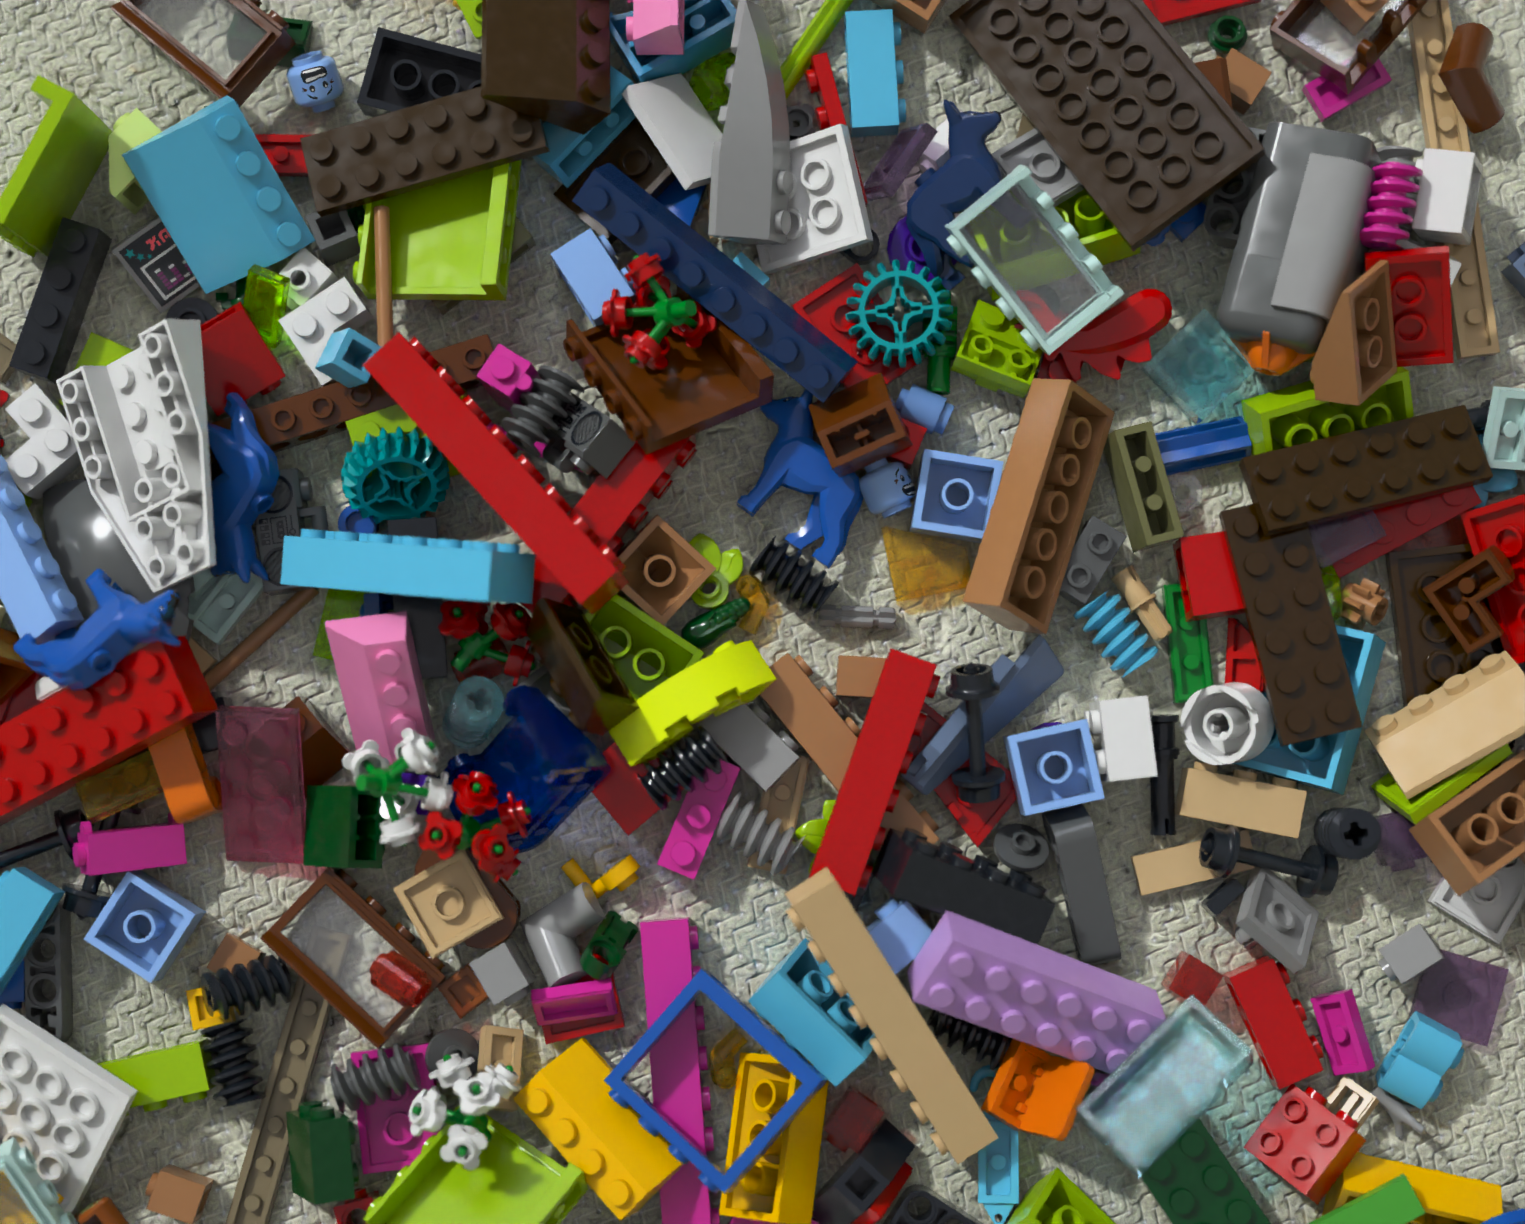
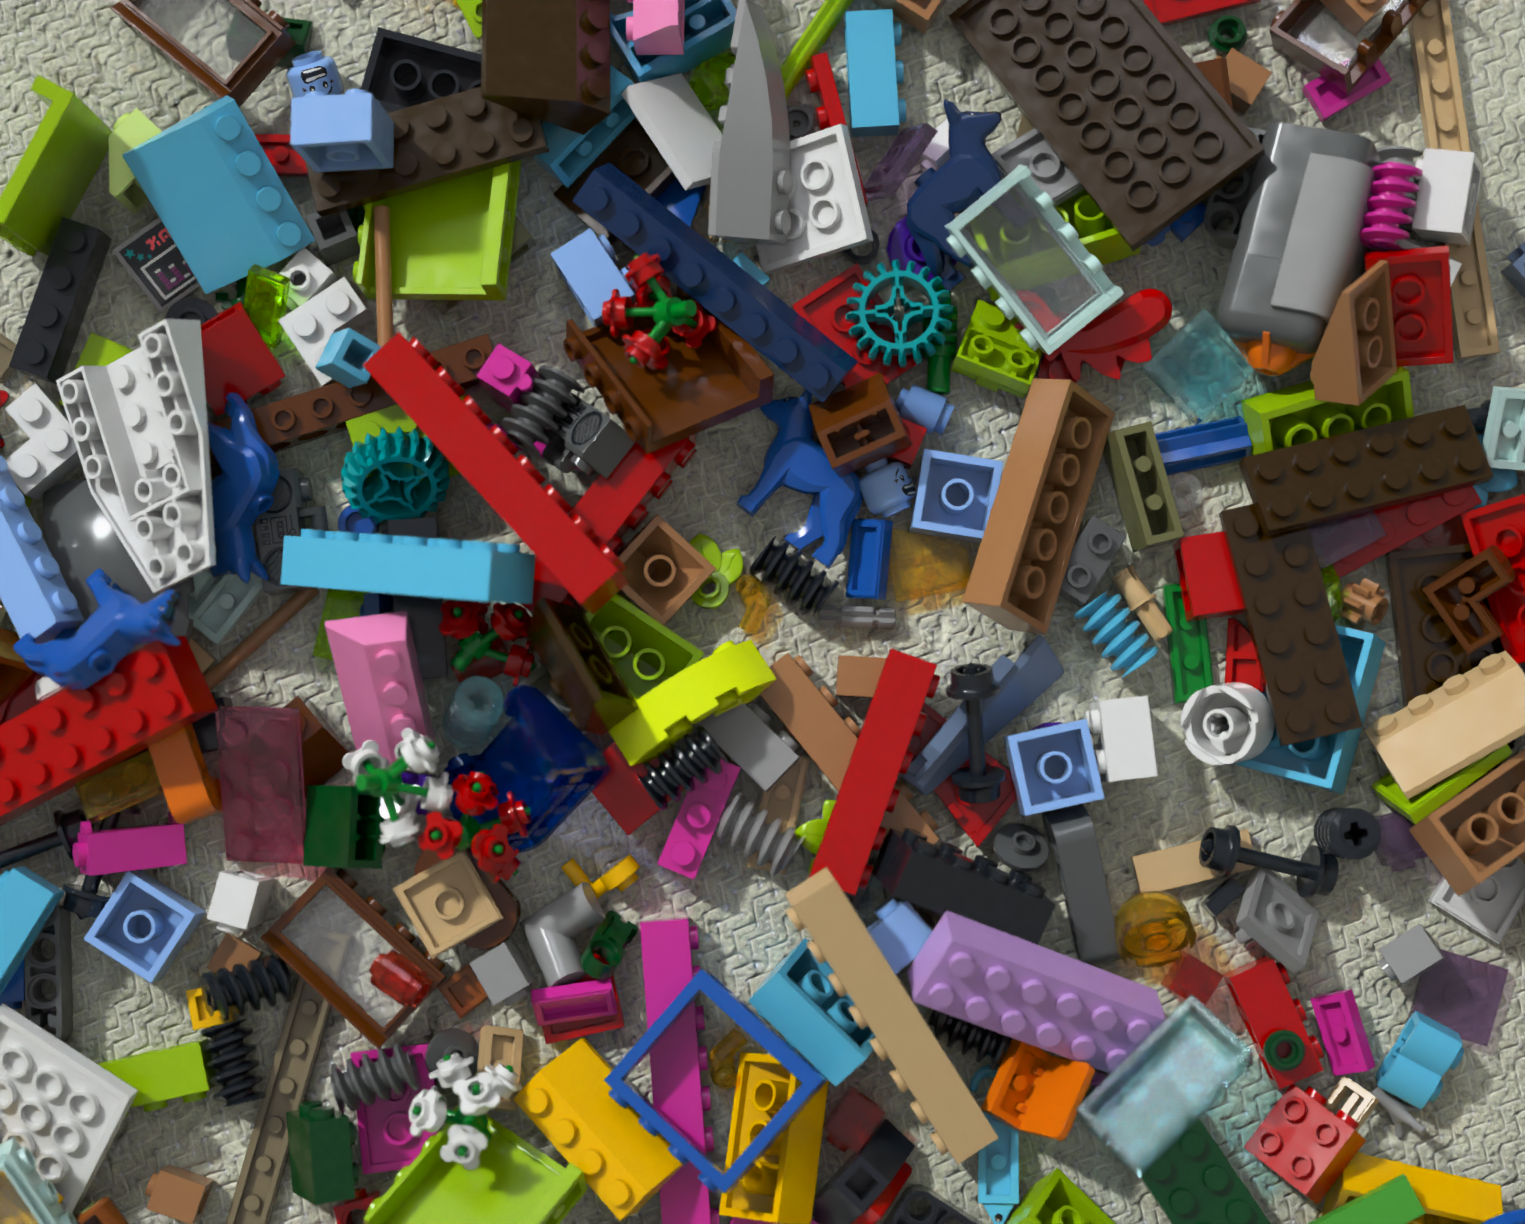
dark green piece [680,597,751,650] -> none
black pin [1150,714,1180,835] -> none
tan brick [1175,761,1307,839] -> none
reddish brown brick [1438,22,1505,134] -> none
none -> white brick [207,868,275,934]
none -> light blue brick [291,89,394,173]
none -> blue tile [846,519,893,600]
none -> clear yellow cylinder [1114,891,1197,968]
none -> dark green plate [1263,1030,1305,1071]

